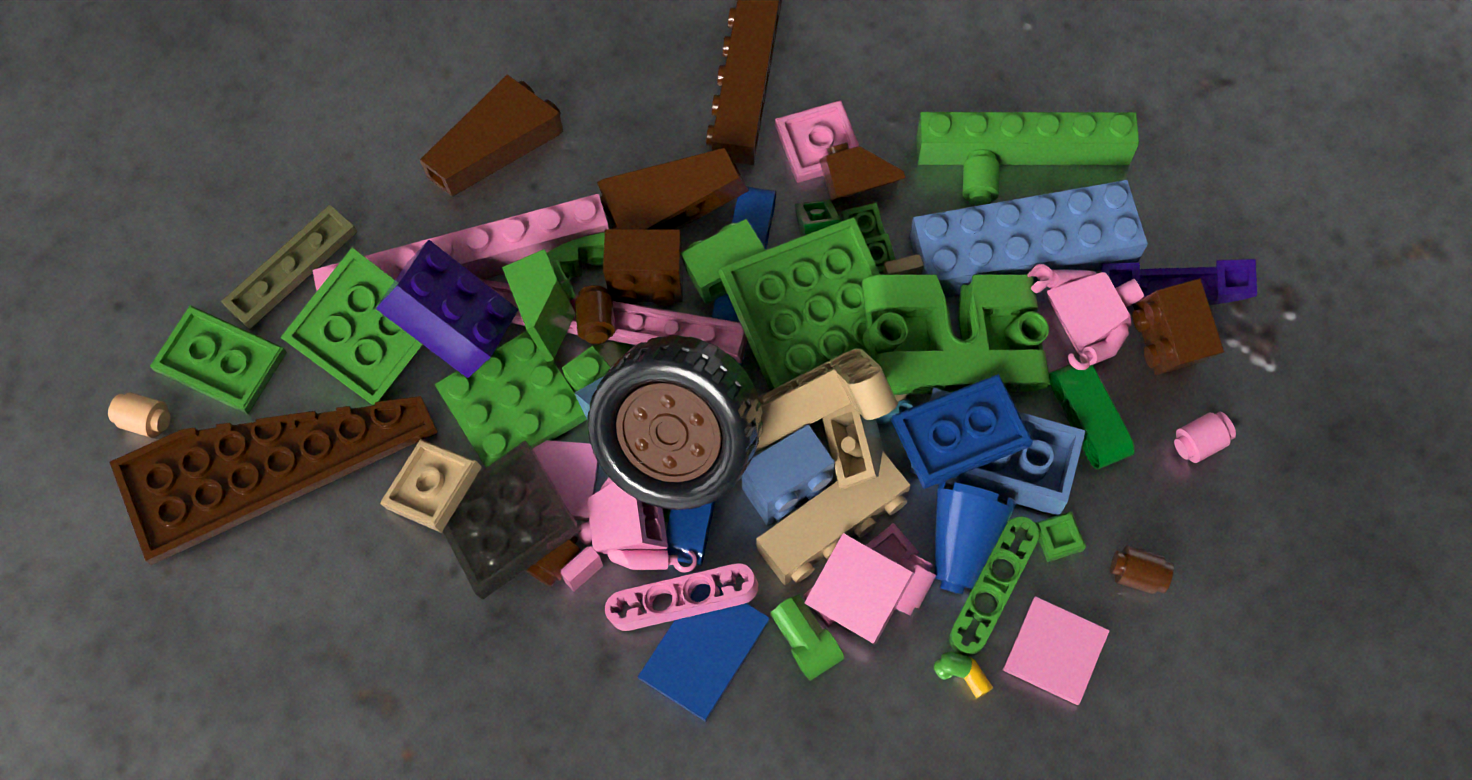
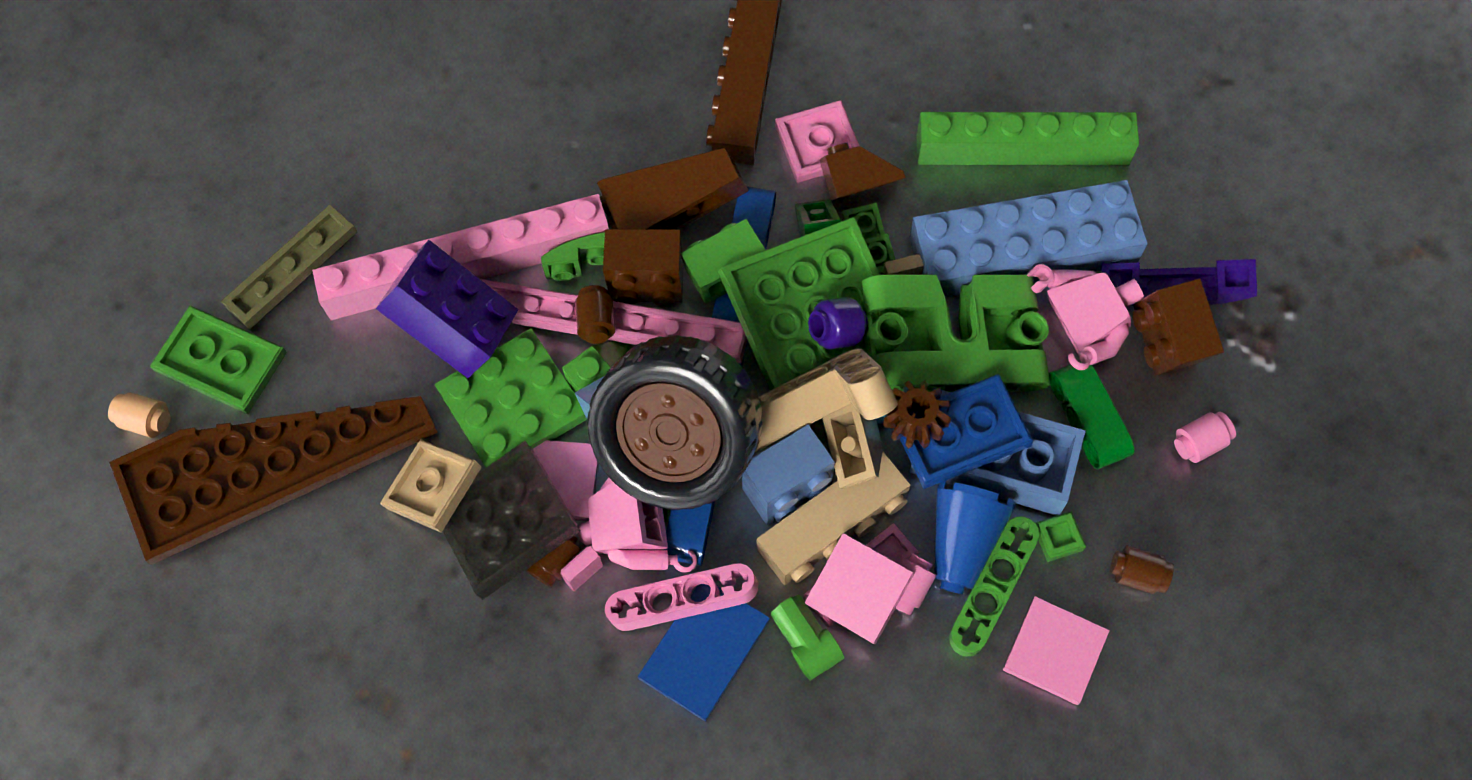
bright green plate [280,247,423,405] -> none
reddish brown slope [420,74,563,197] -> none
bright green slope [502,249,577,362] -> none
arm [934,651,993,699] -> none
bright green brick [963,150,1000,206] -> none
none -> dark purple head [808,297,868,349]
none -> reddish brown gear [883,380,951,449]

